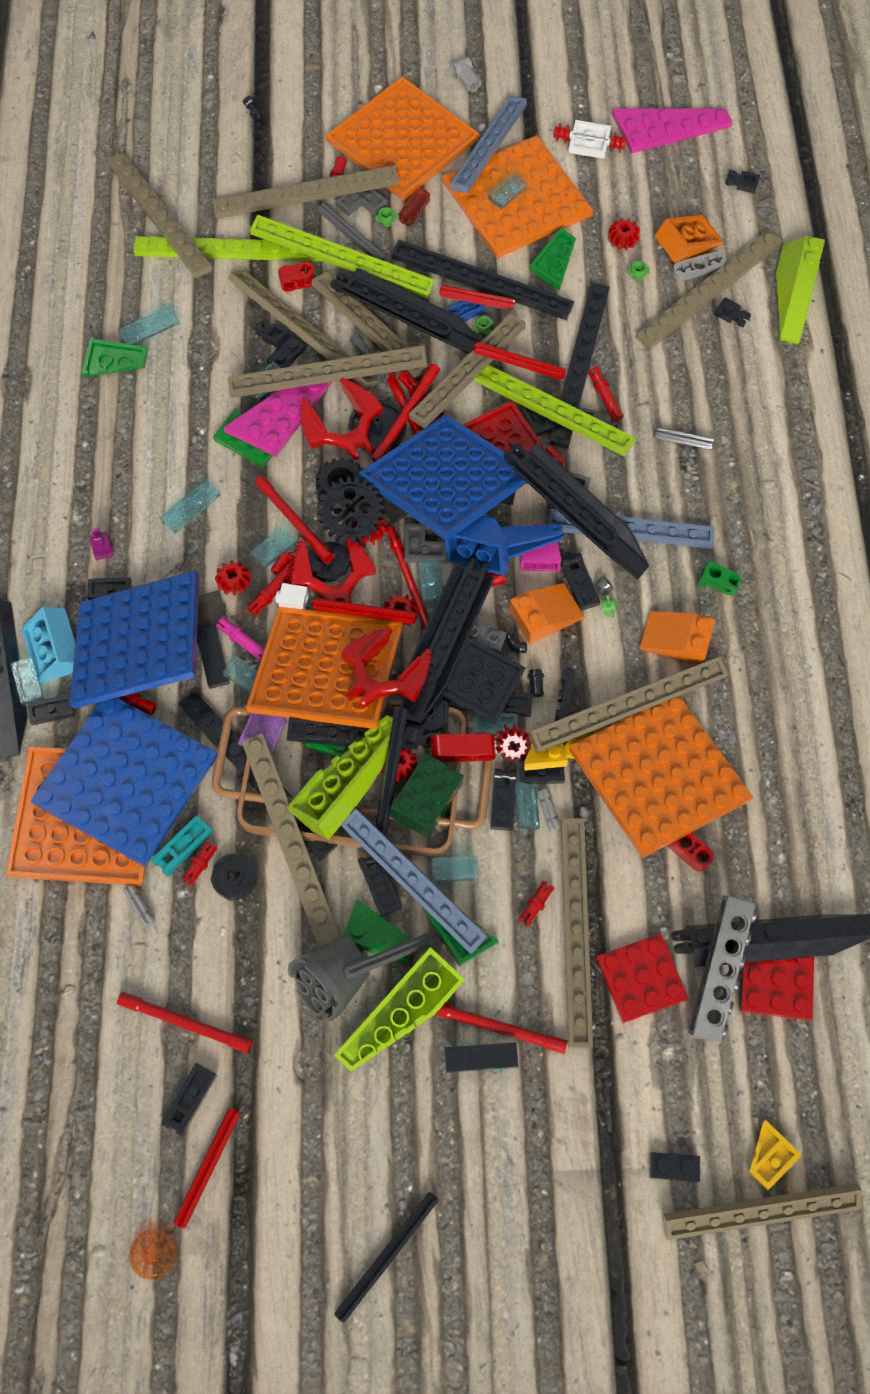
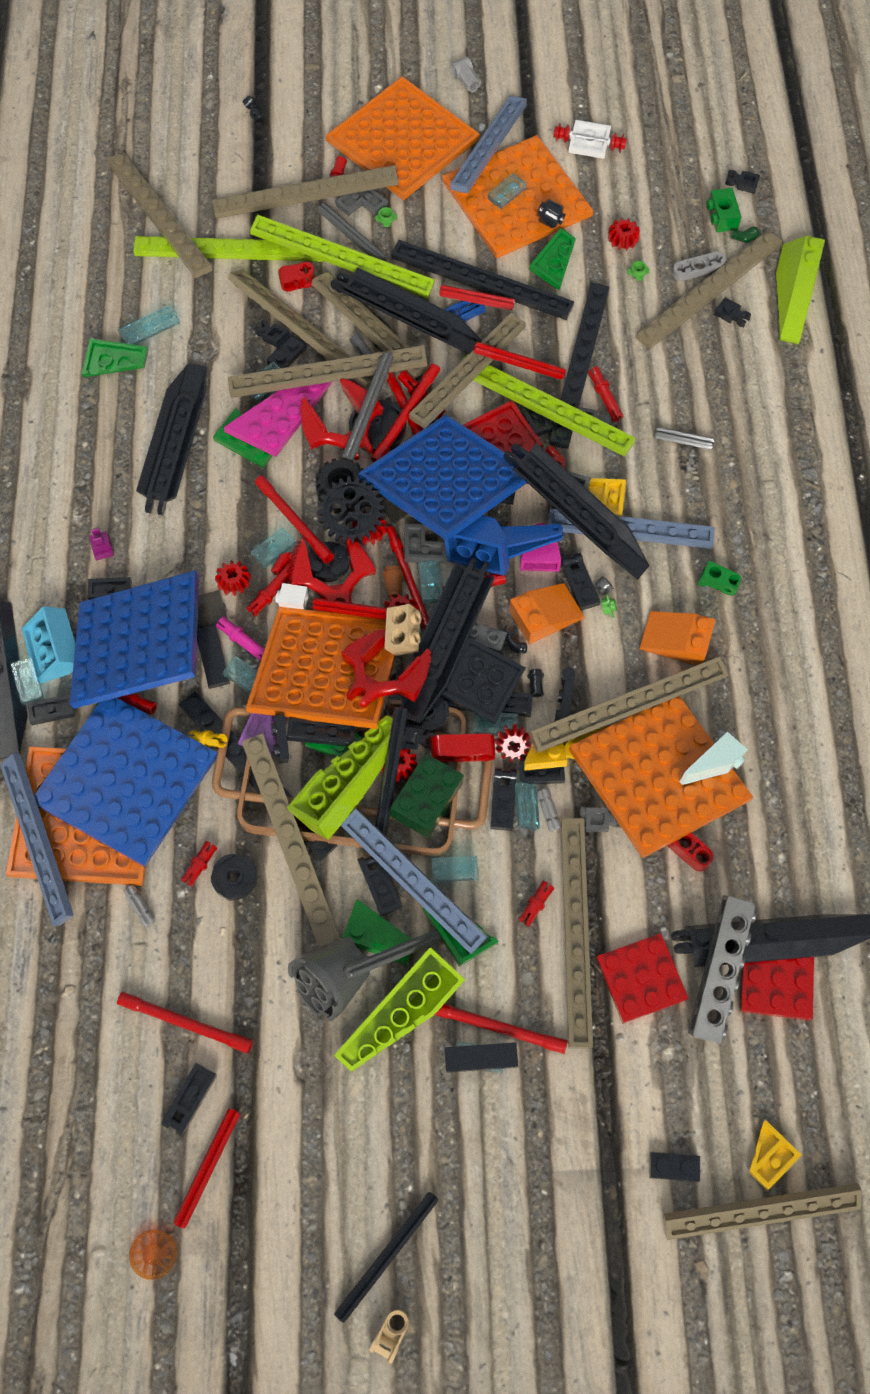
teal plate [151,816,213,877] -> none
clear light blue plate [160,479,220,534] -> none
clear red axle [398,188,430,226] -> none
bright green plate [473,316,494,336] -> none
dark pink wing [611,108,733,154] -> none
orange slope [654,215,724,263] -> none
none -> sand blue plate [0,753,74,926]
none -> black hinge [136,364,207,515]
none -> yellow pin [188,730,228,748]
none -> black plate [270,715,289,764]
none -> dark grey axle [343,352,394,461]
none -> tan piece [369,1309,409,1364]
none -> dark orange cone [382,566,403,598]
none -> tan brick [385,604,421,656]
none -> black head [536,199,566,228]
none -> dark grey plate [586,807,621,832]
none -> yellow wing [589,478,626,517]
none -> light aqua slope [679,732,748,785]
none -> green brick [706,188,742,233]
none -> dark green arm [731,226,759,243]

